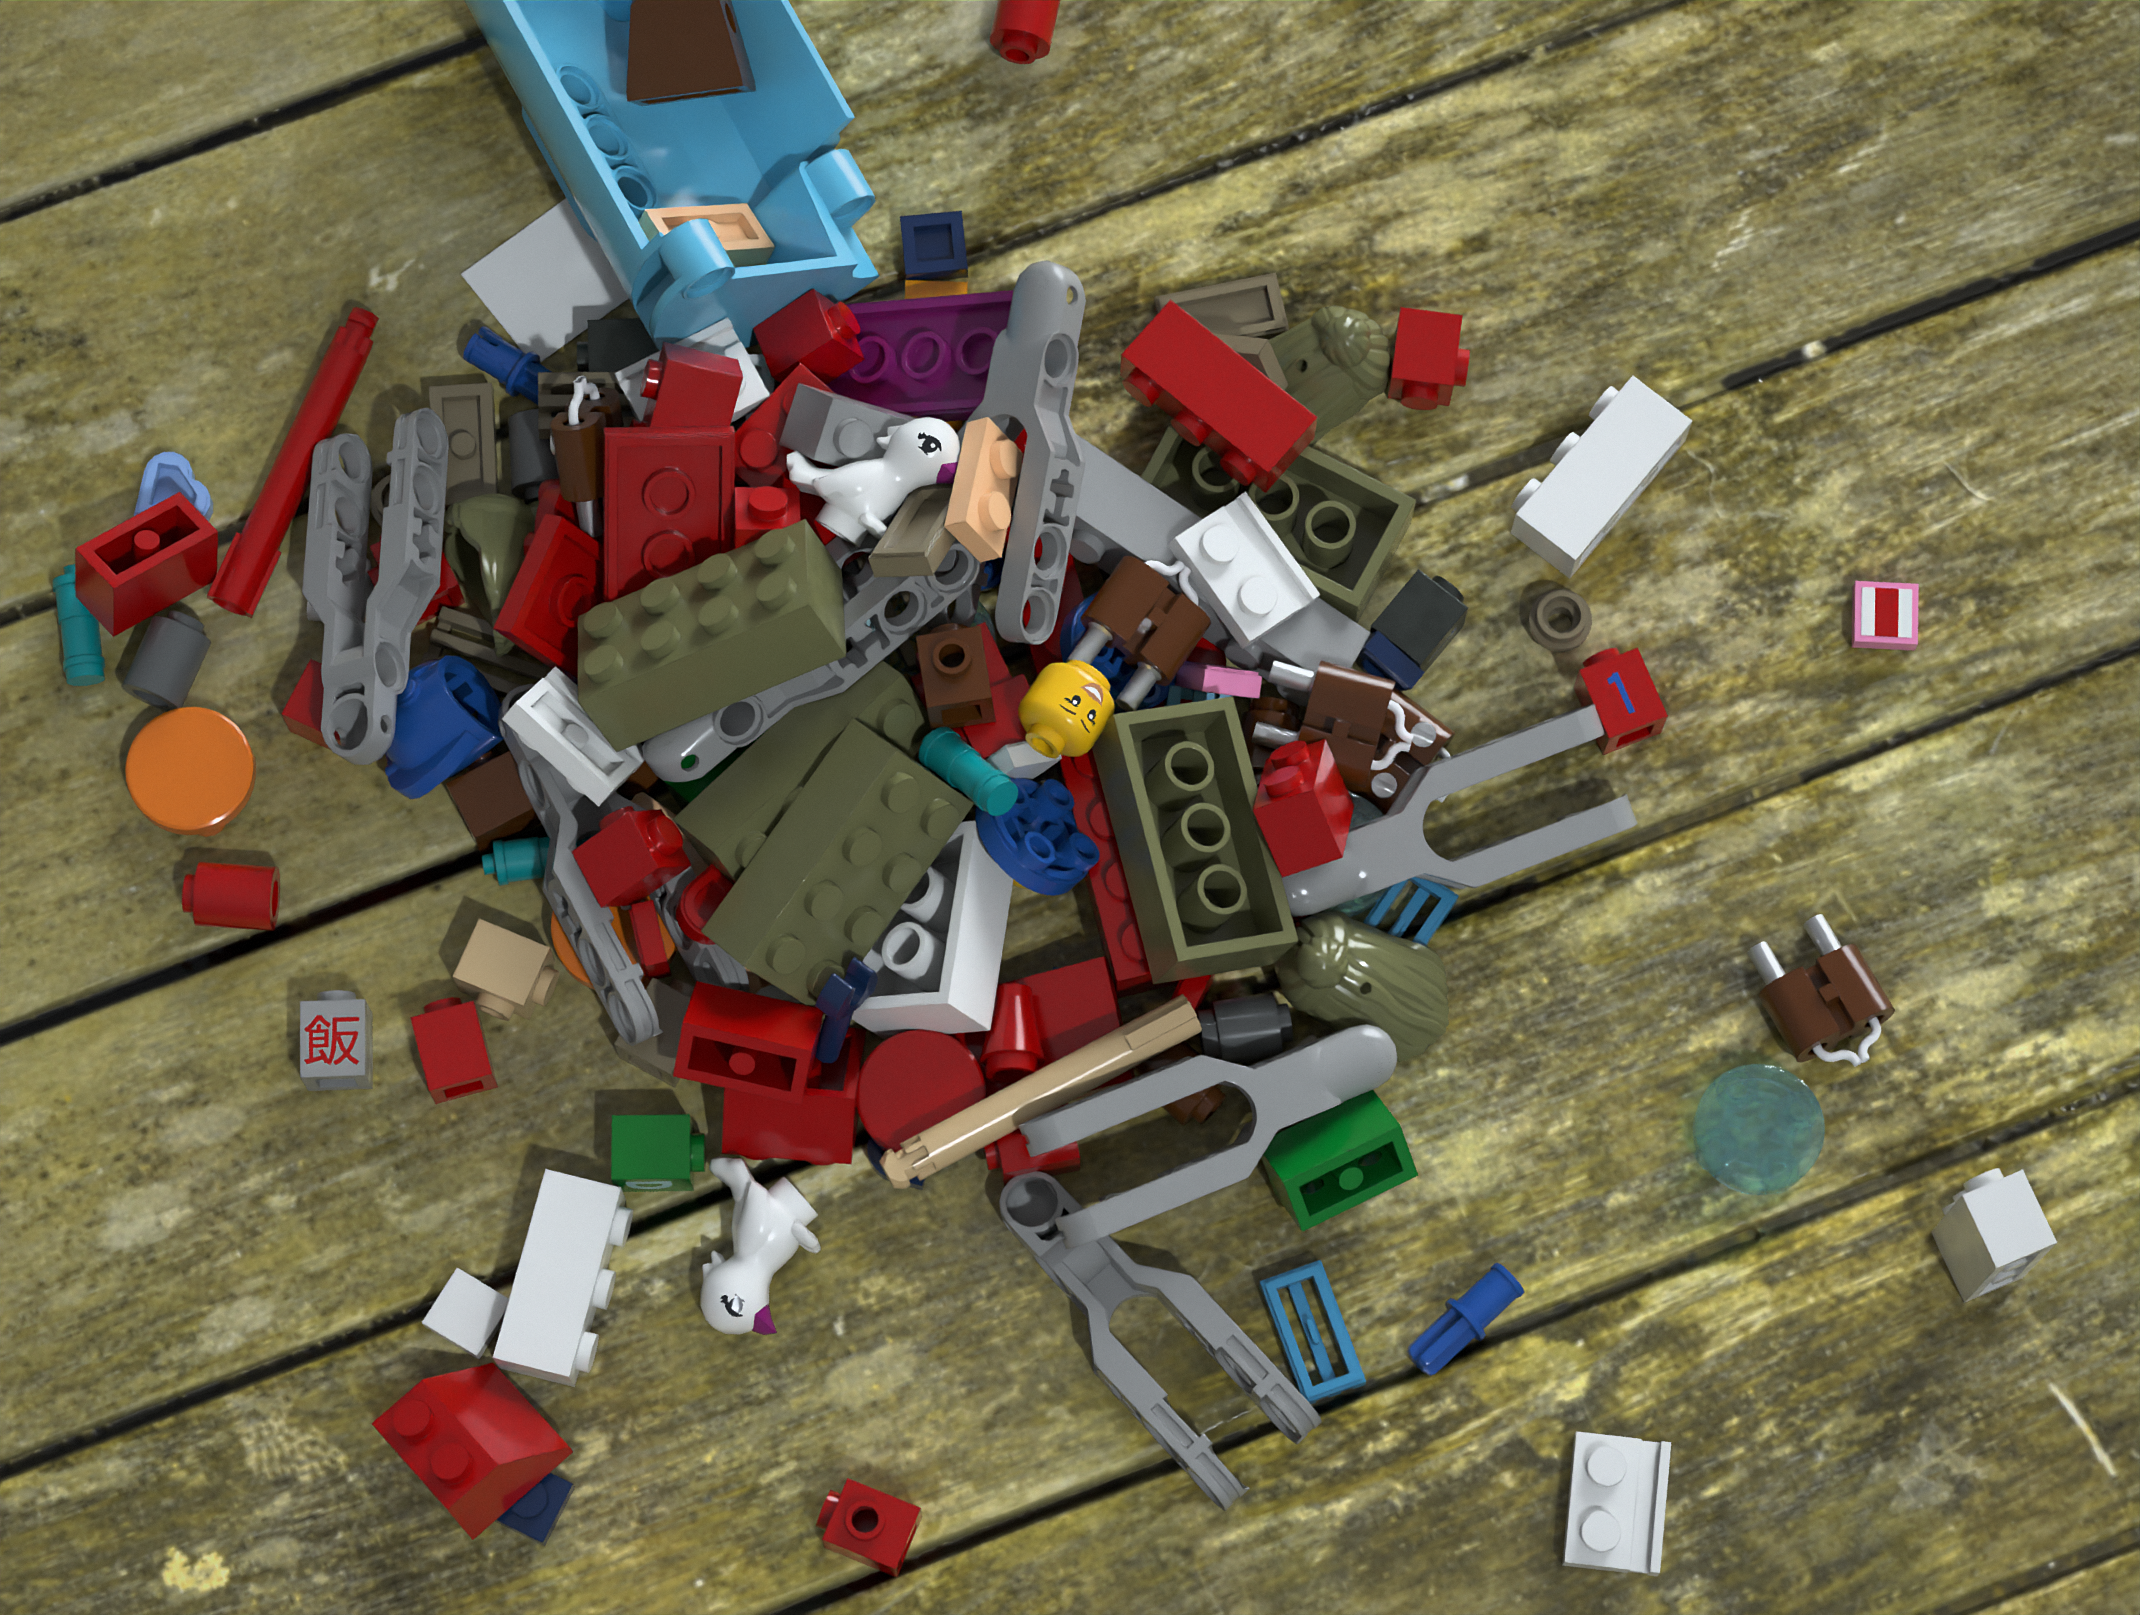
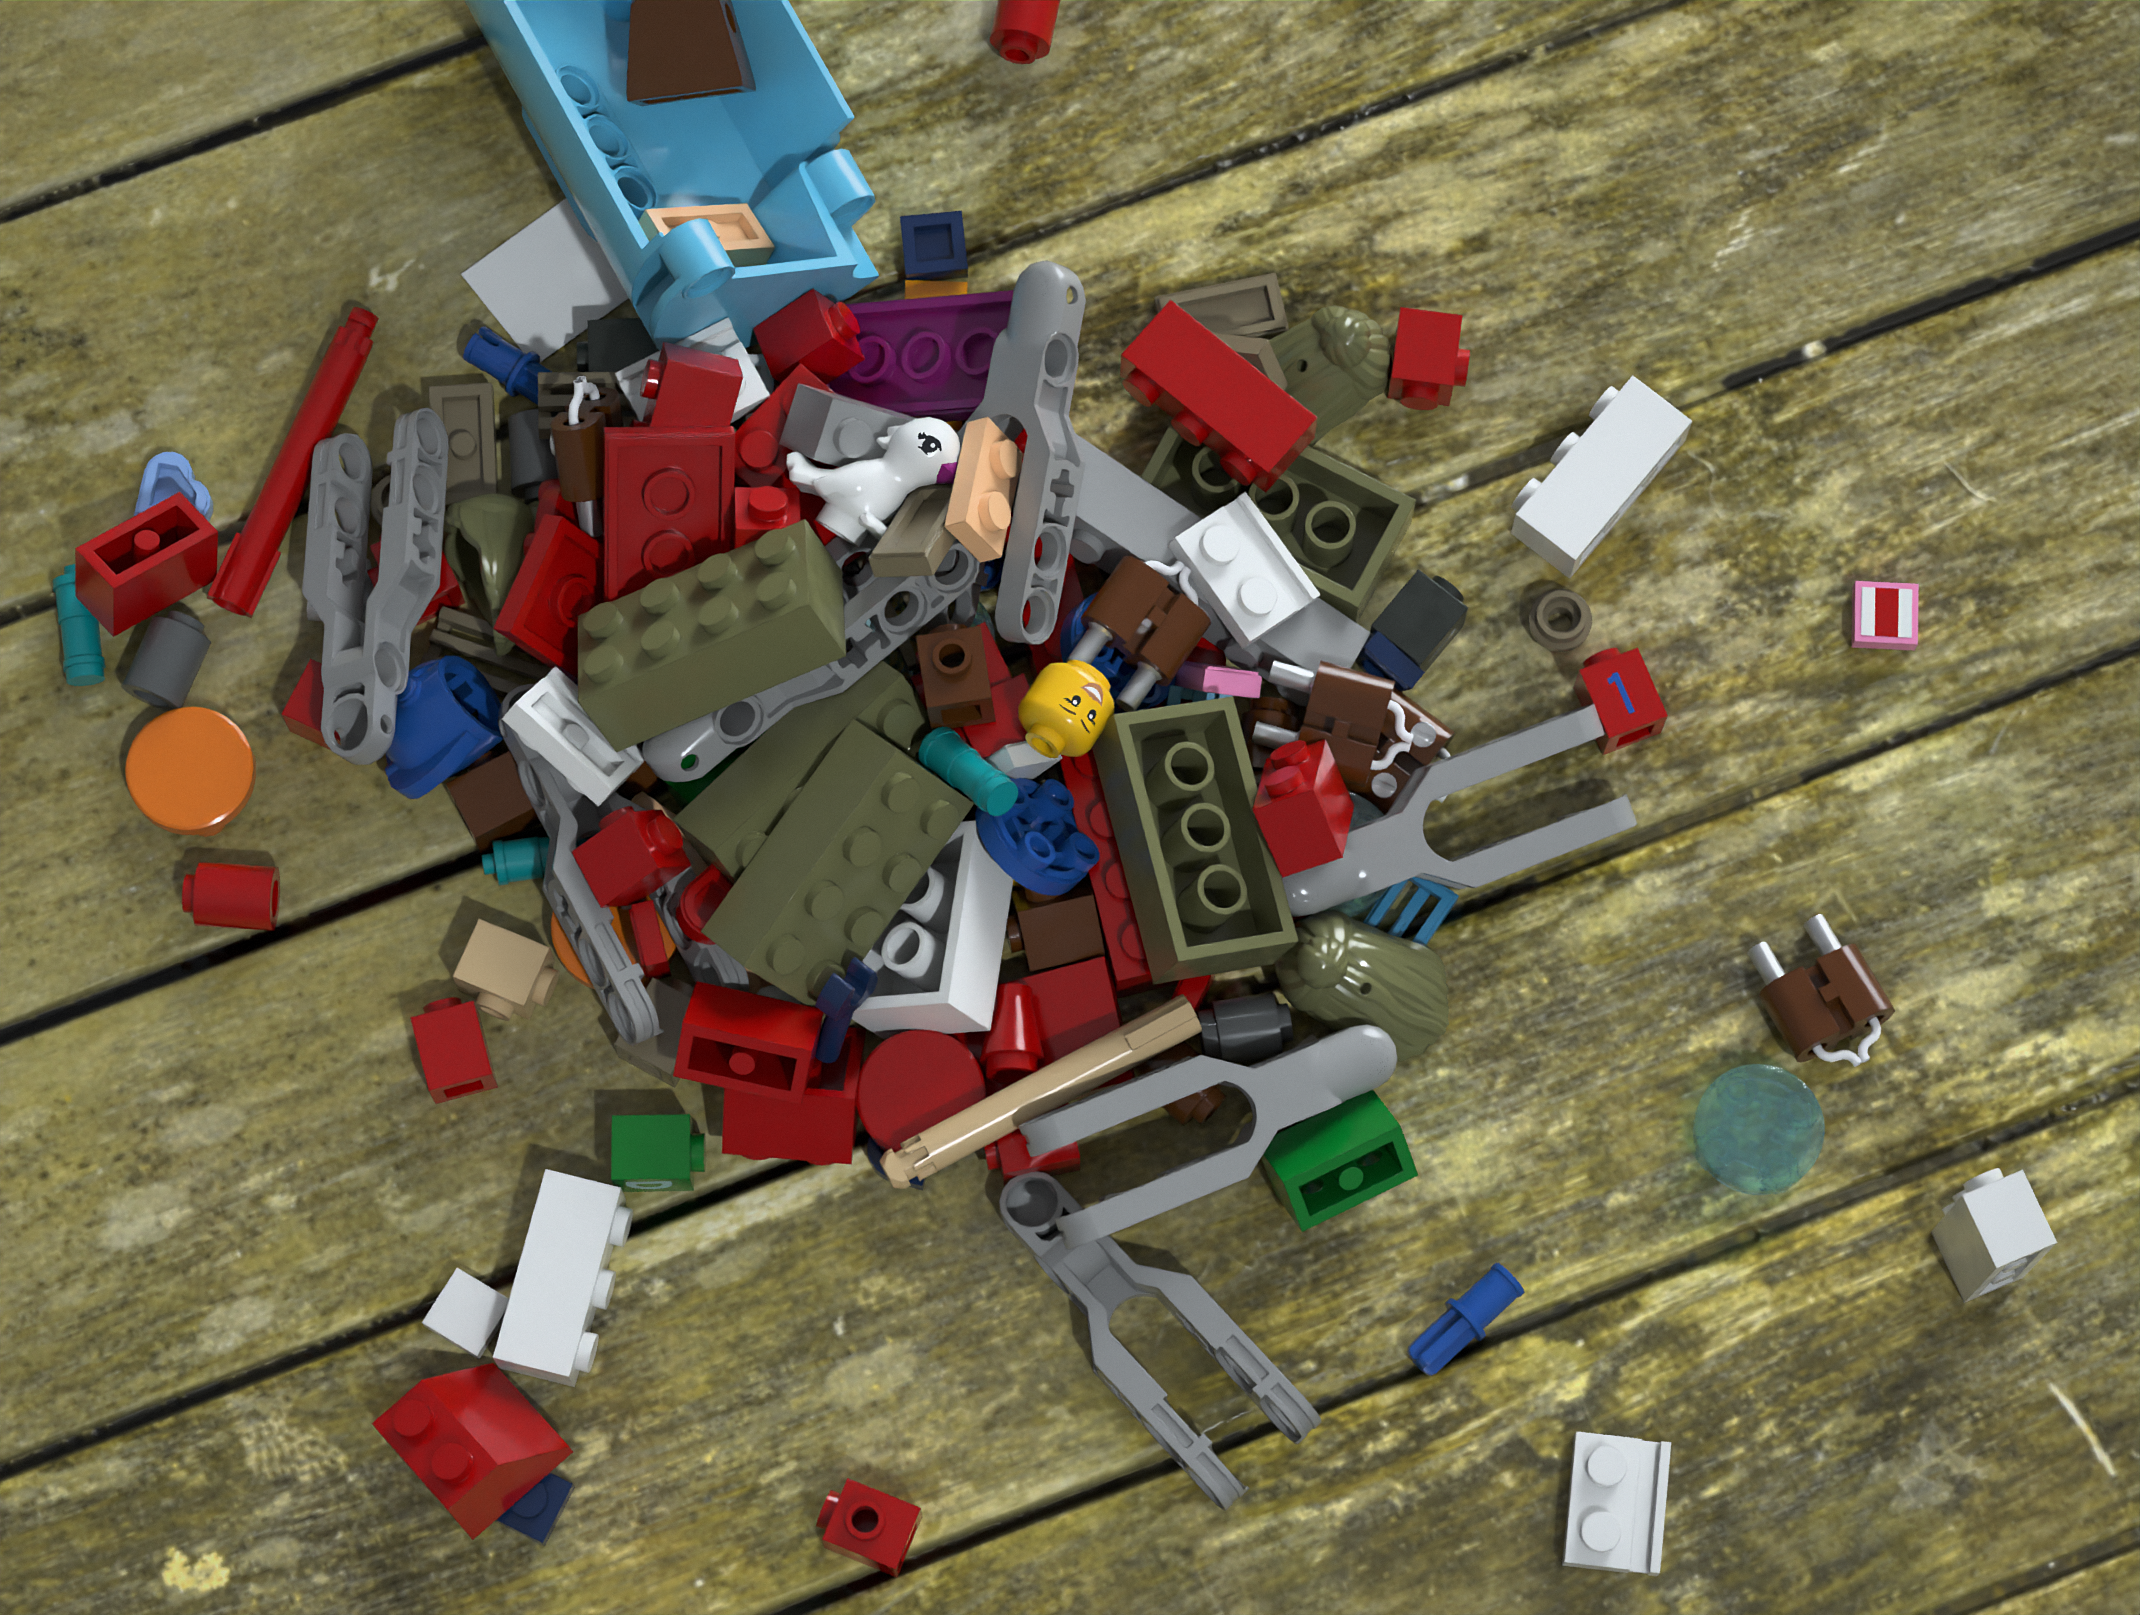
light grey brick [300,990,373,1091] -> none
white animal [700,1156,821,1335] -> none
dark azure tile [1259,1260,1366,1404] -> none
none -> reddish brown brick [1006,877,1105,972]

